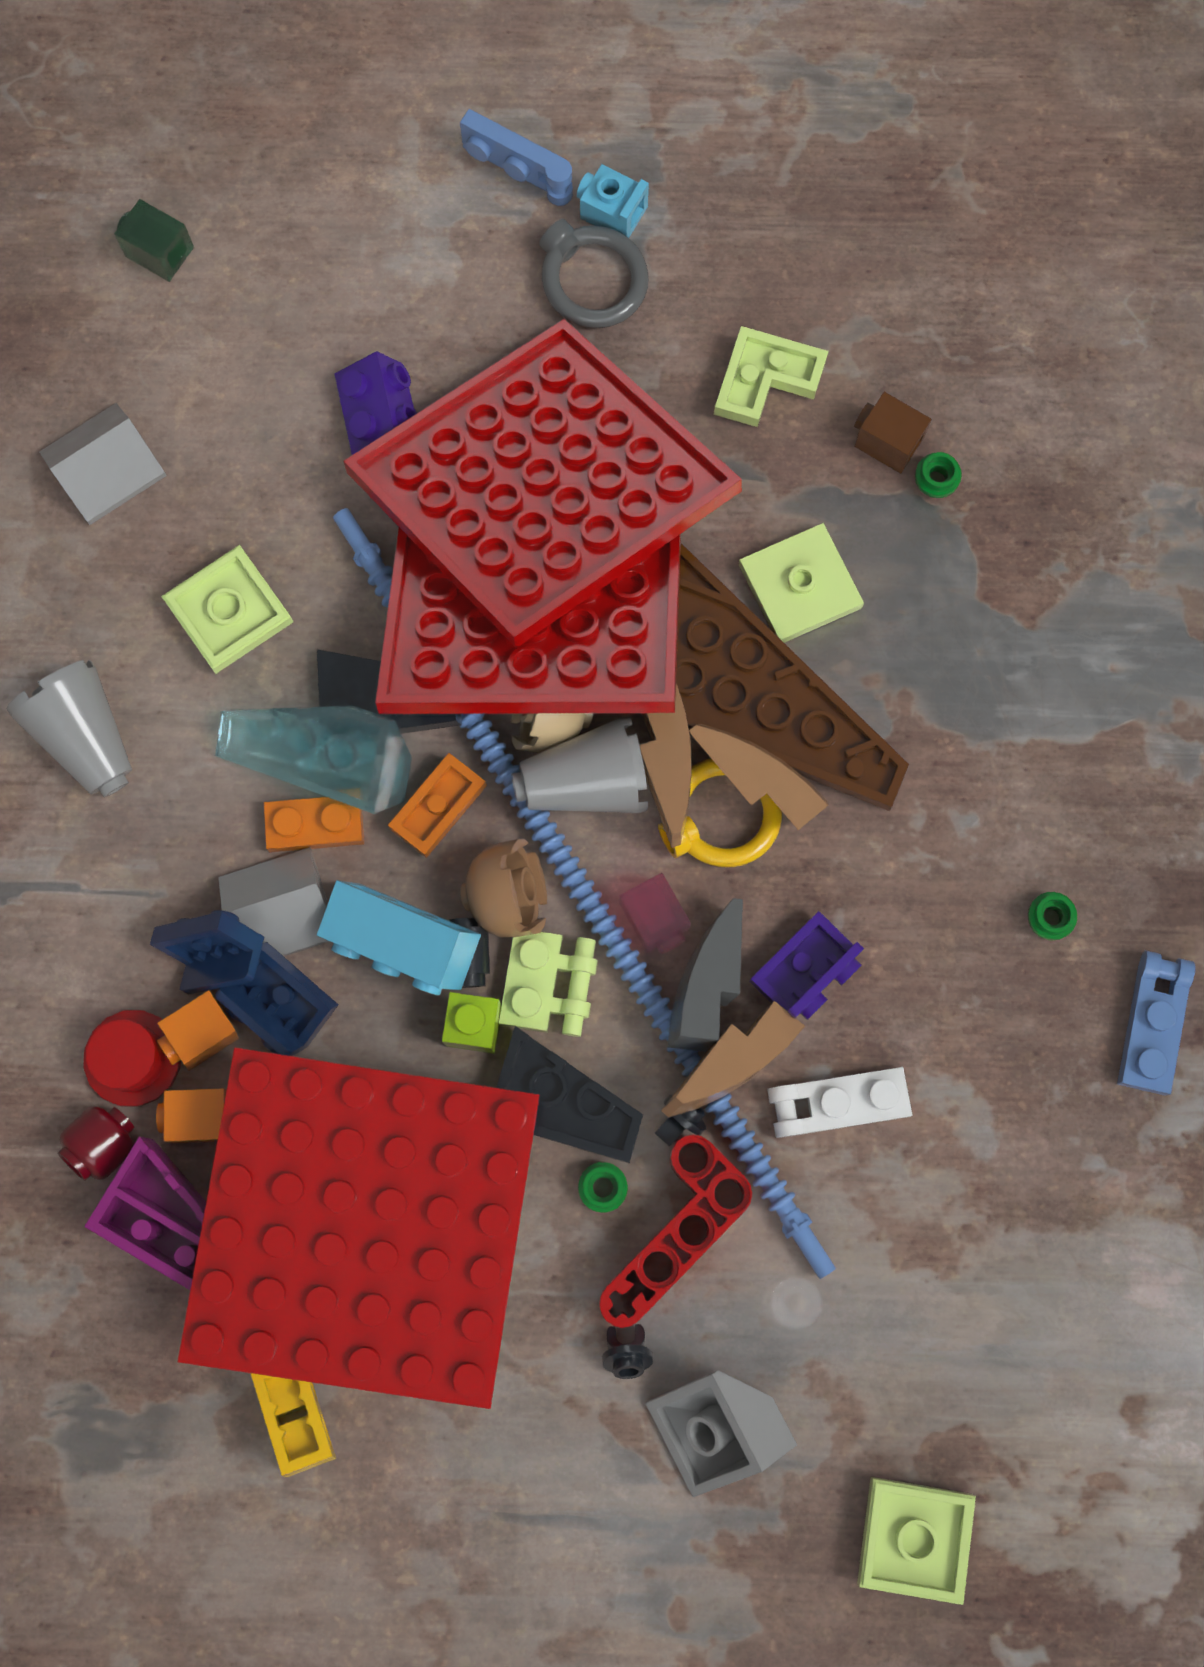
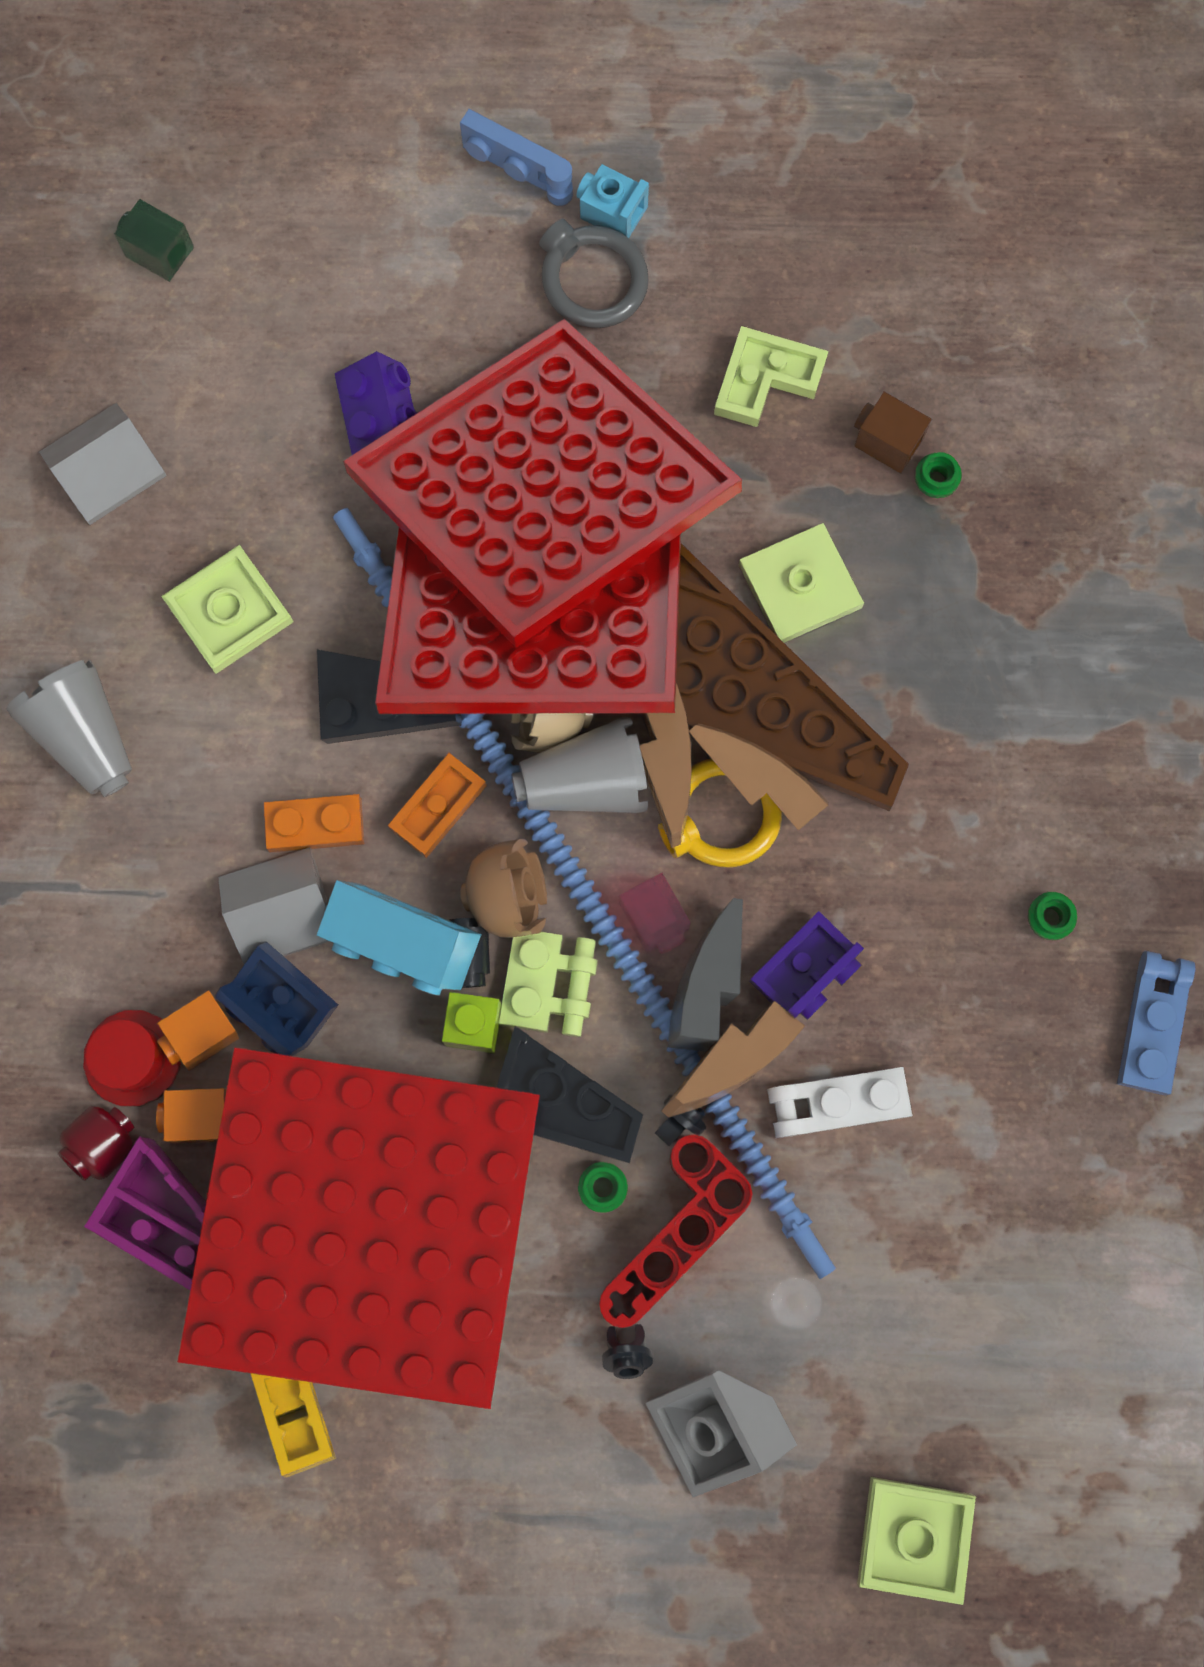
dark blue bracket [150,910,264,995] -> none
clear light blue wedge [215,706,412,814] -> none

